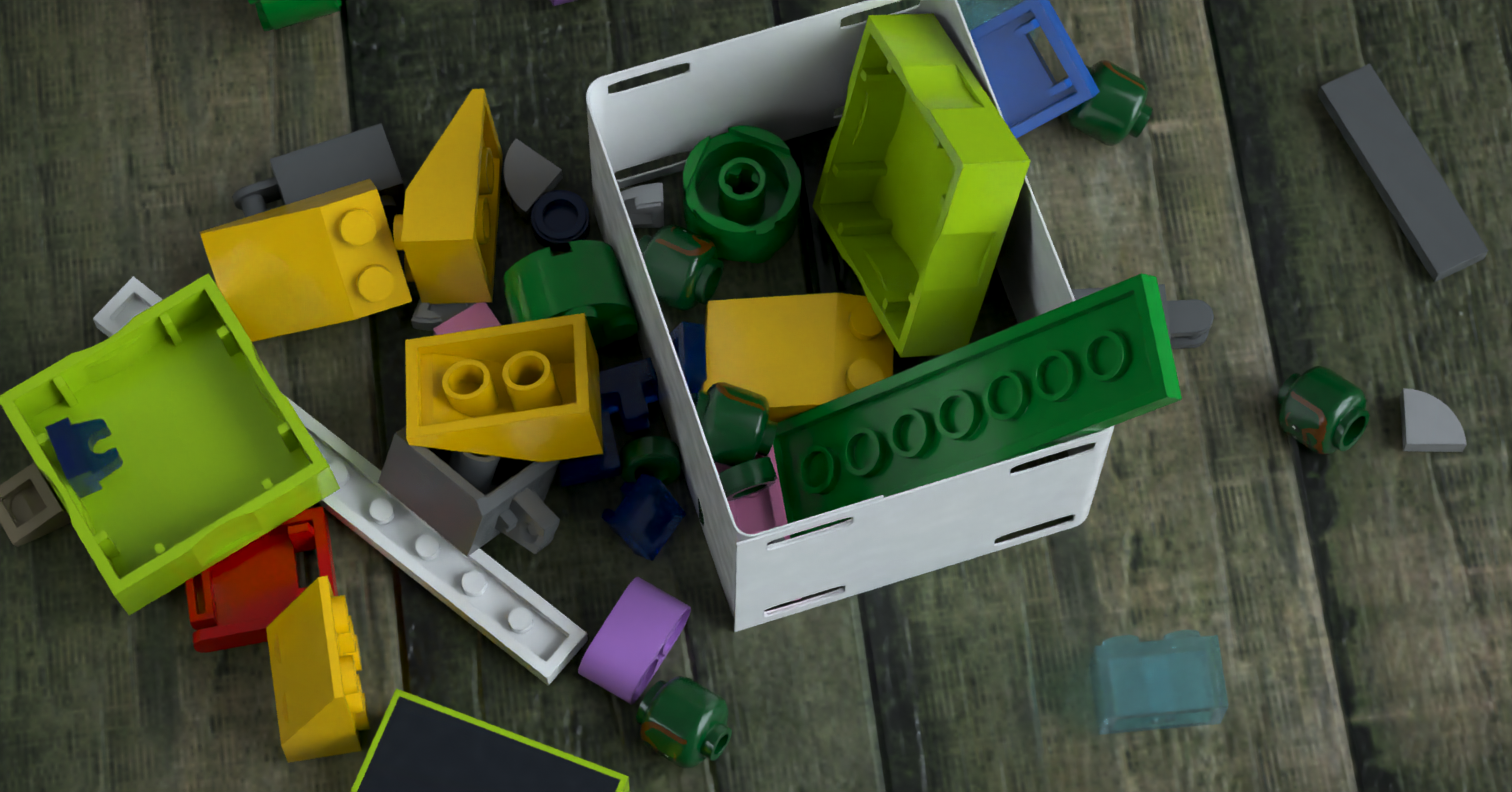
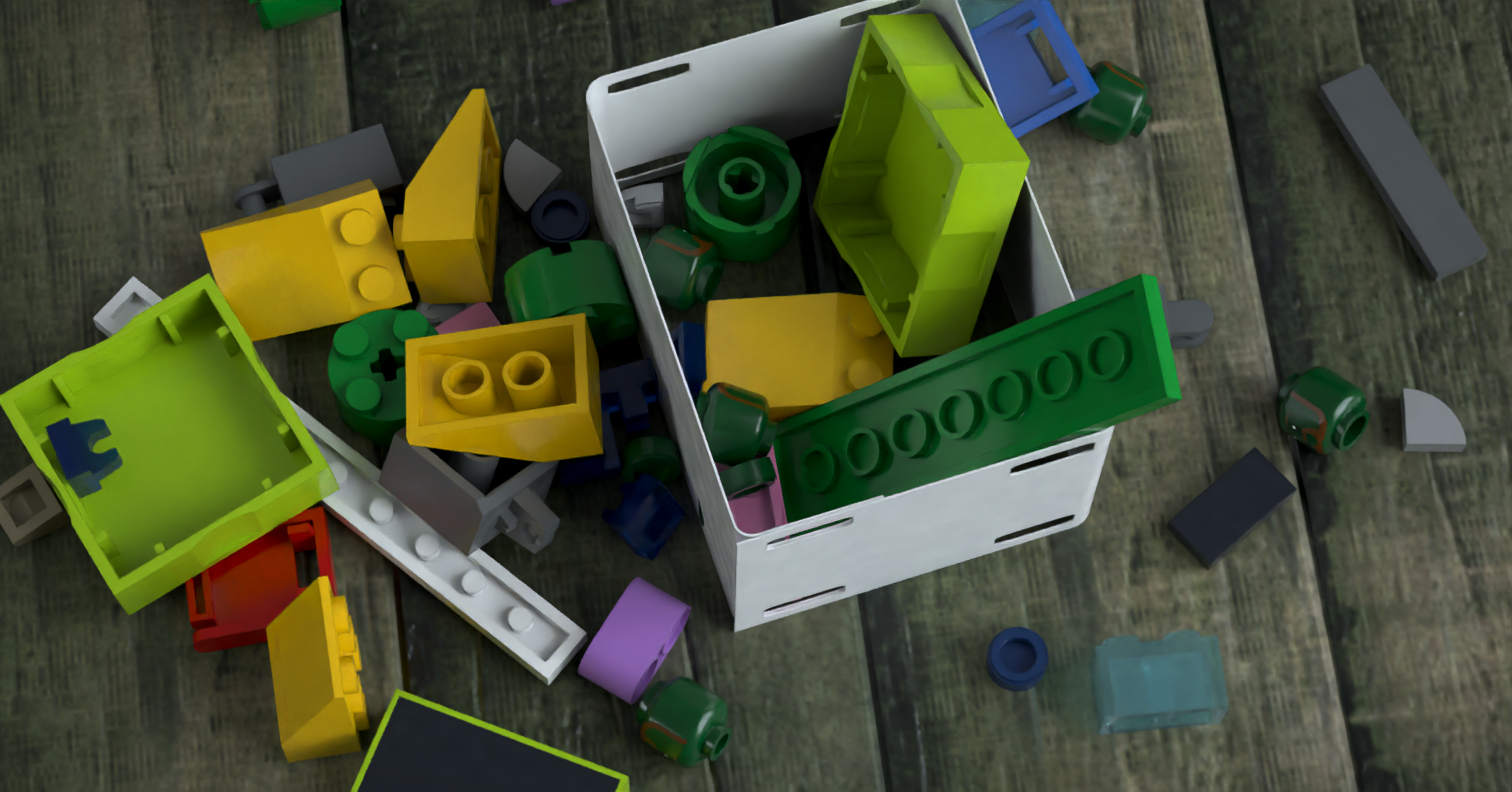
none -> green brick [327,309,440,447]
none -> dark blue tile [986,627,1049,692]
none -> black tile [1167,447,1297,571]

